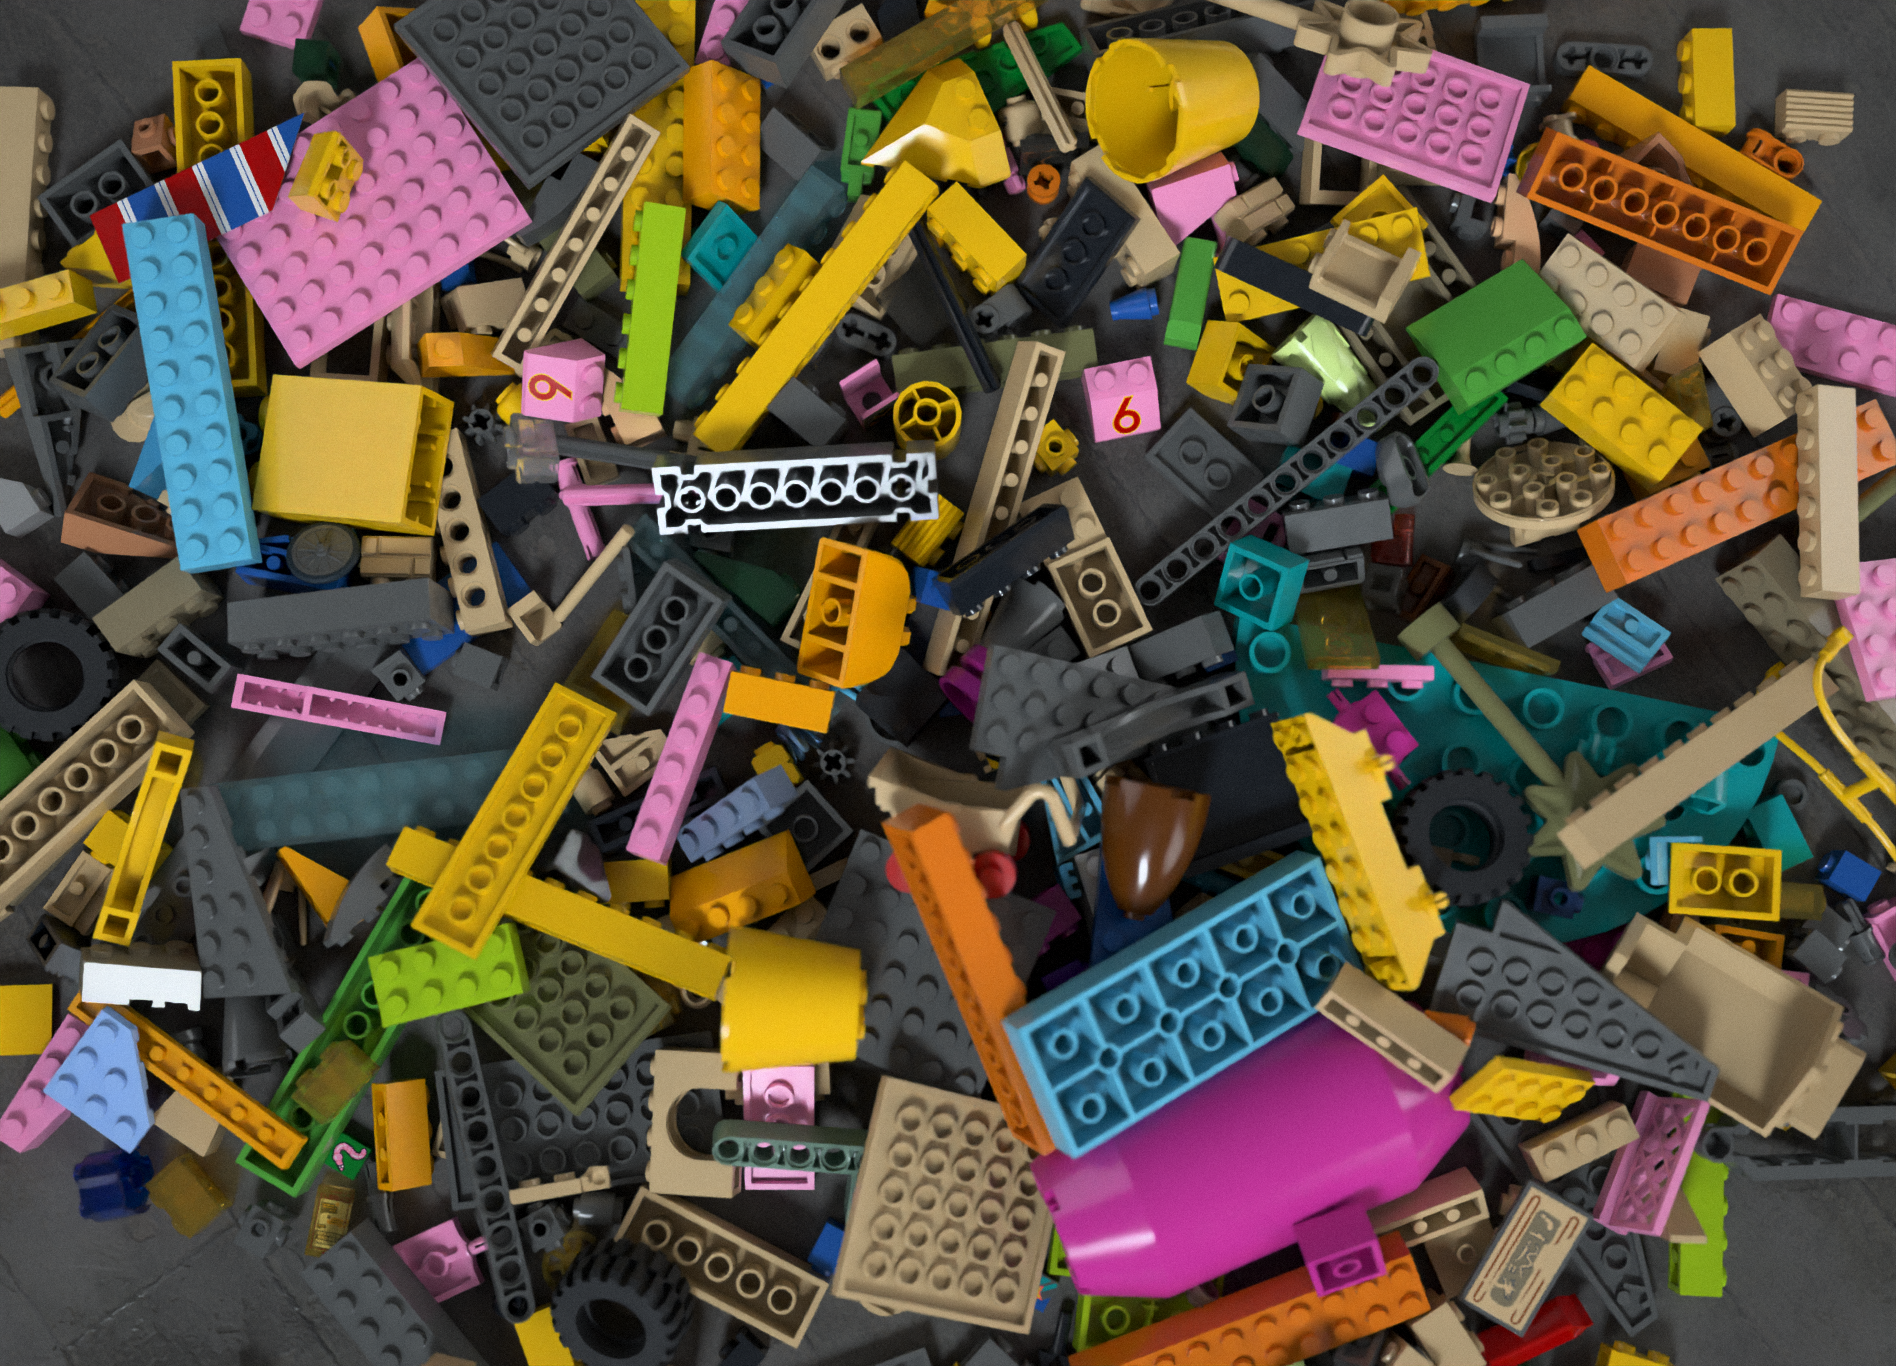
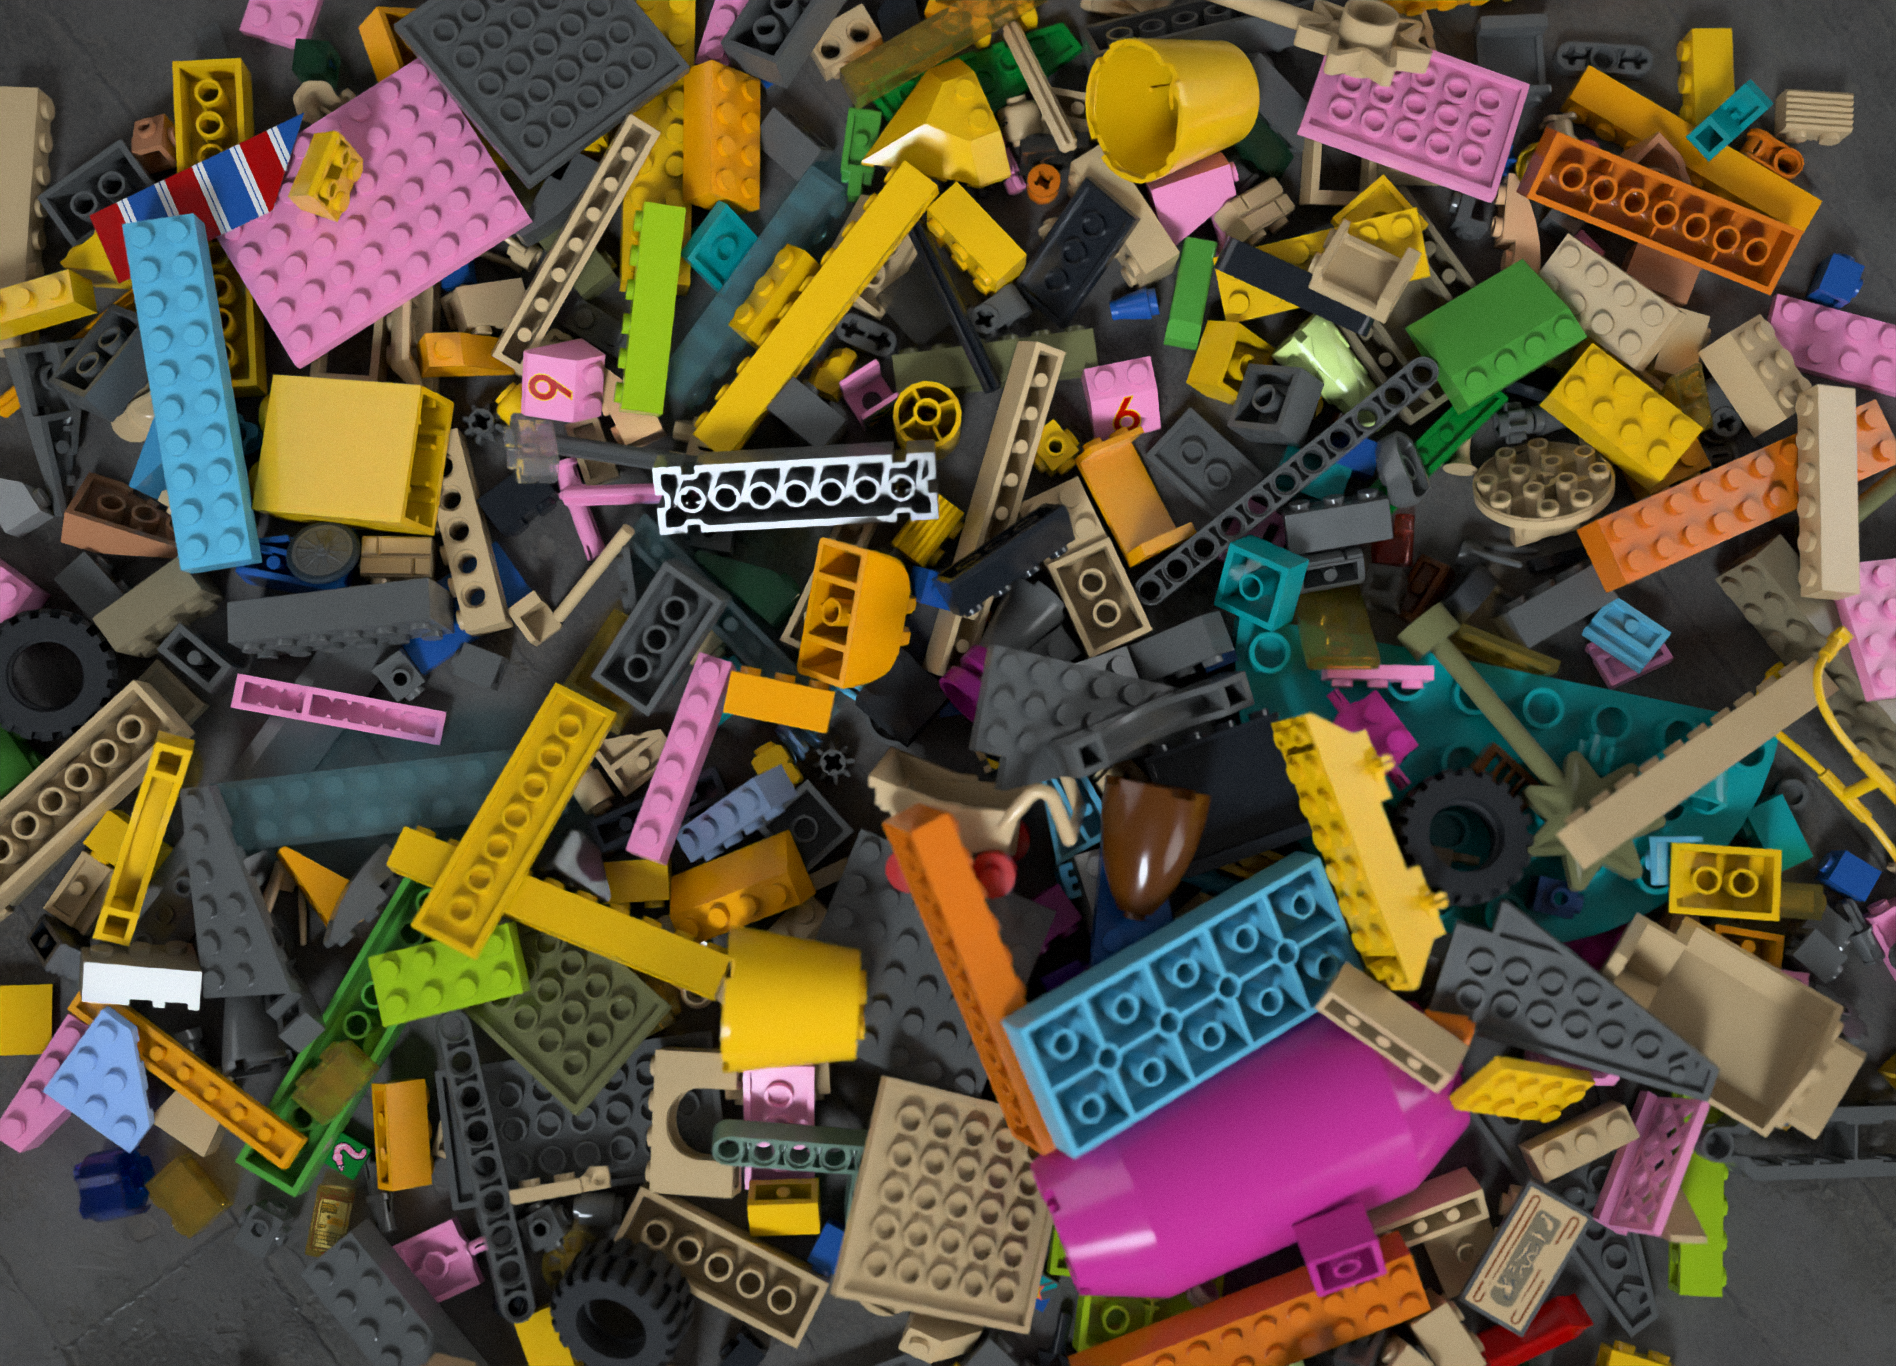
none -> yellow brick [747,1178,822,1236]
none -> yellow rock [808,348,857,403]
none -> tan slope [898,1312,984,1363]
none -> light orange panel [1074,426,1197,568]
none -> reddish brown slope [1467,742,1541,814]
none -> teal brick [1686,79,1774,161]
none -> blue brick [1805,253,1865,310]

